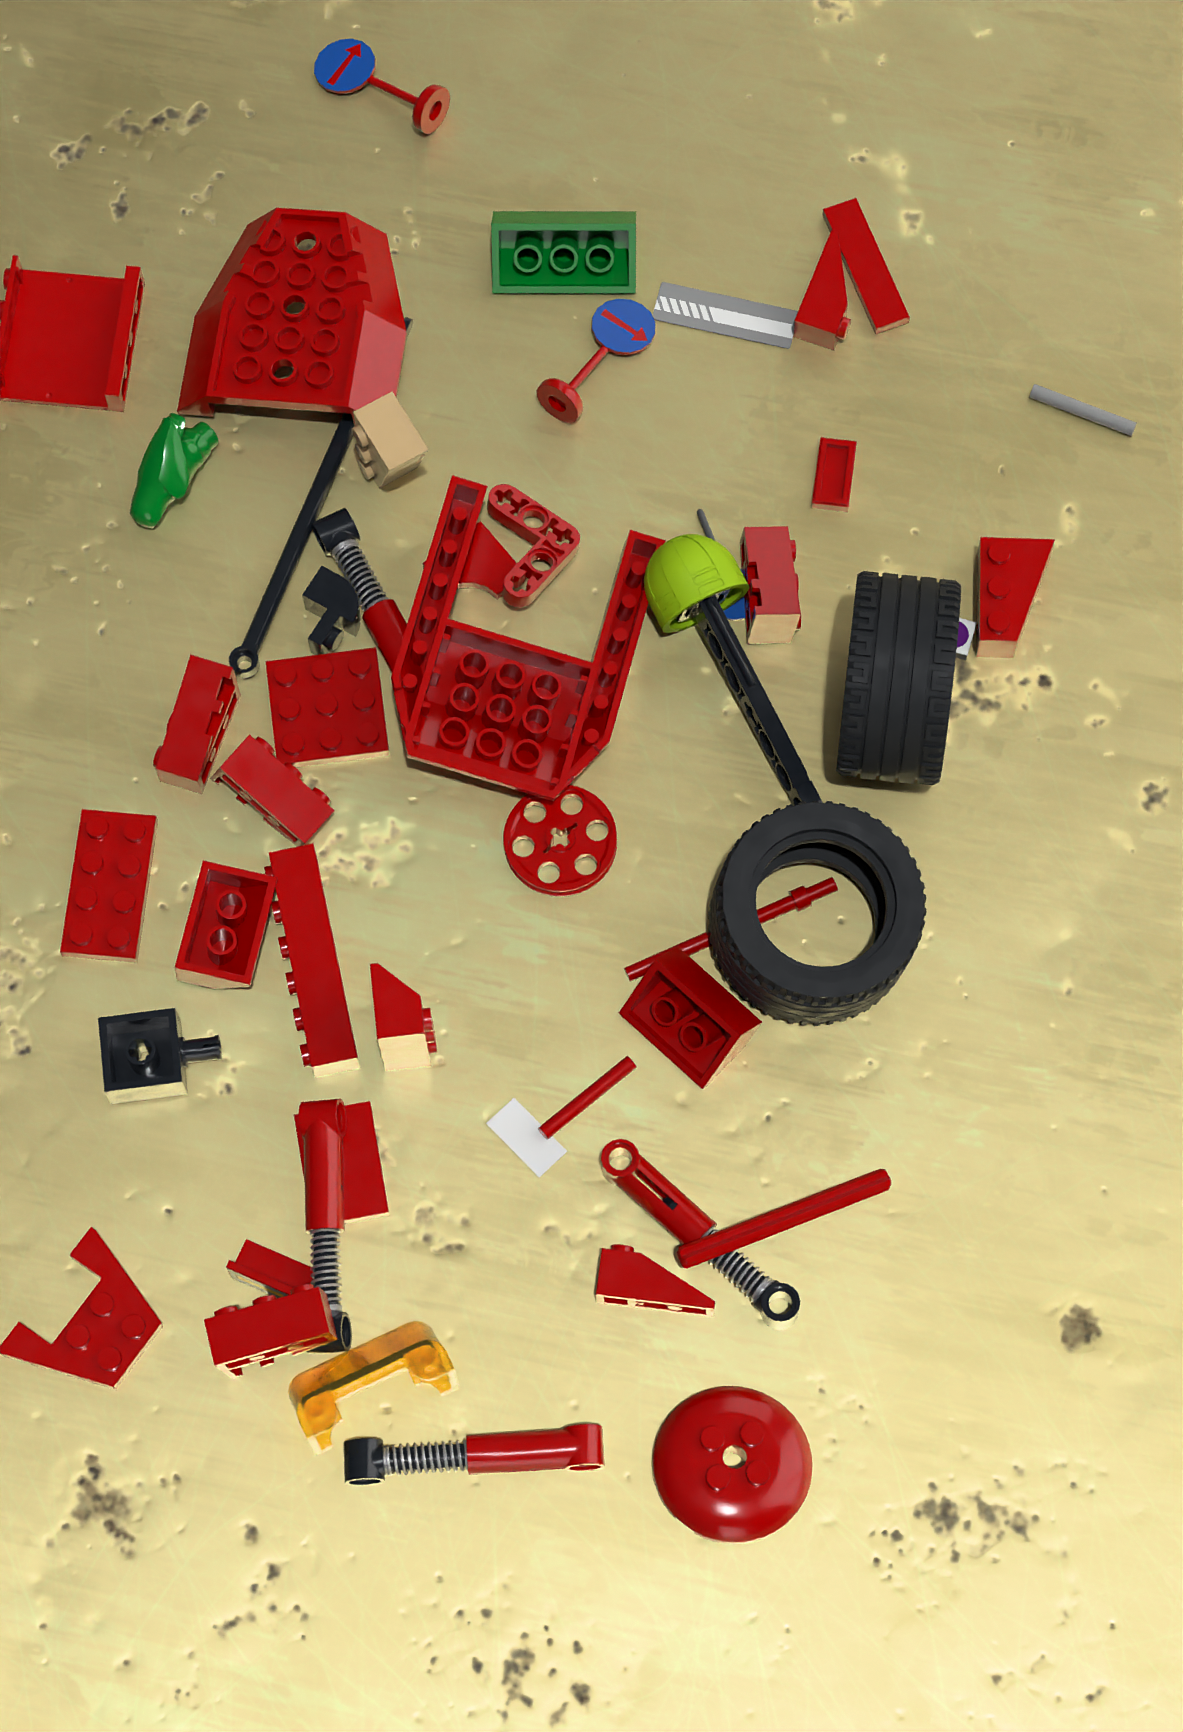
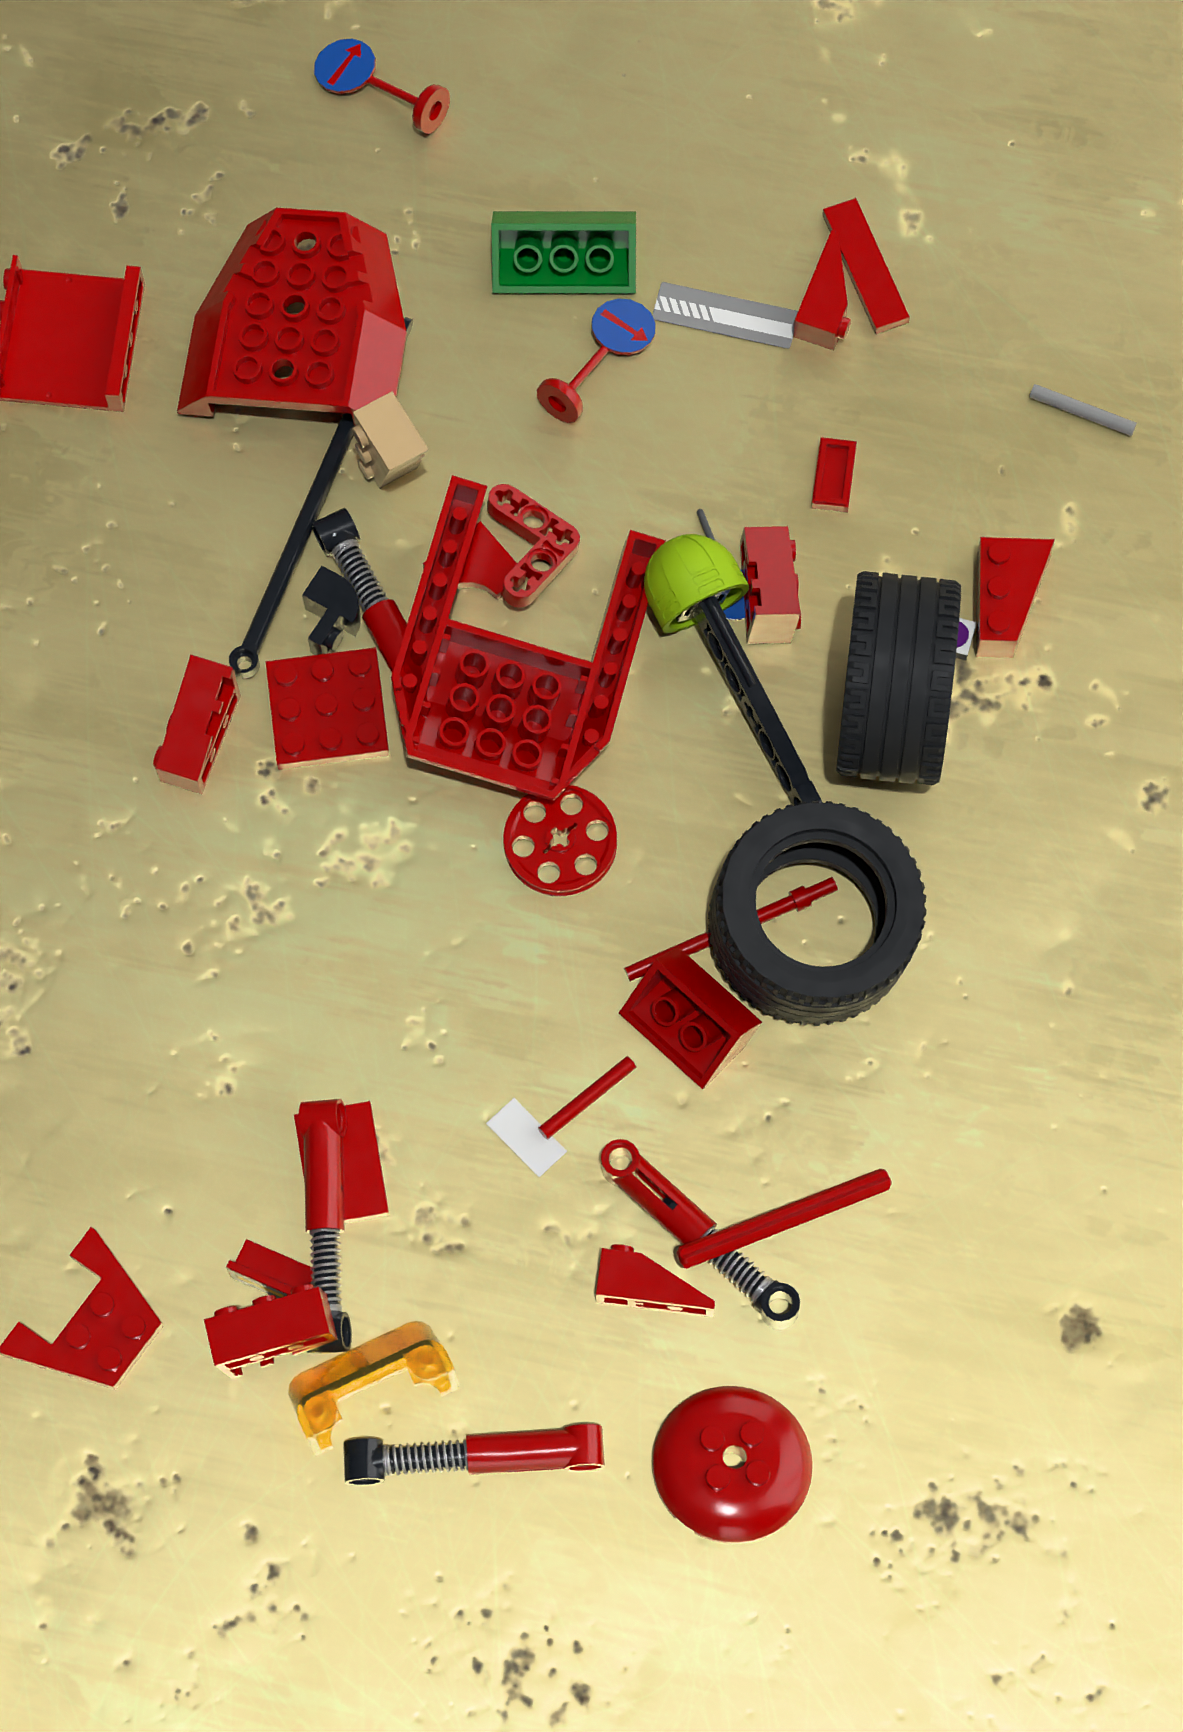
red plate [60,809,158,963] -> none
black brick [98,1008,222,1104] -> none
green animal [130,413,219,528] -> none
red slope [175,861,278,989] -> none
red wedge [210,734,334,847] -> none
red brick [264,843,360,1078] -> none
red slope [370,963,437,1072] -> none

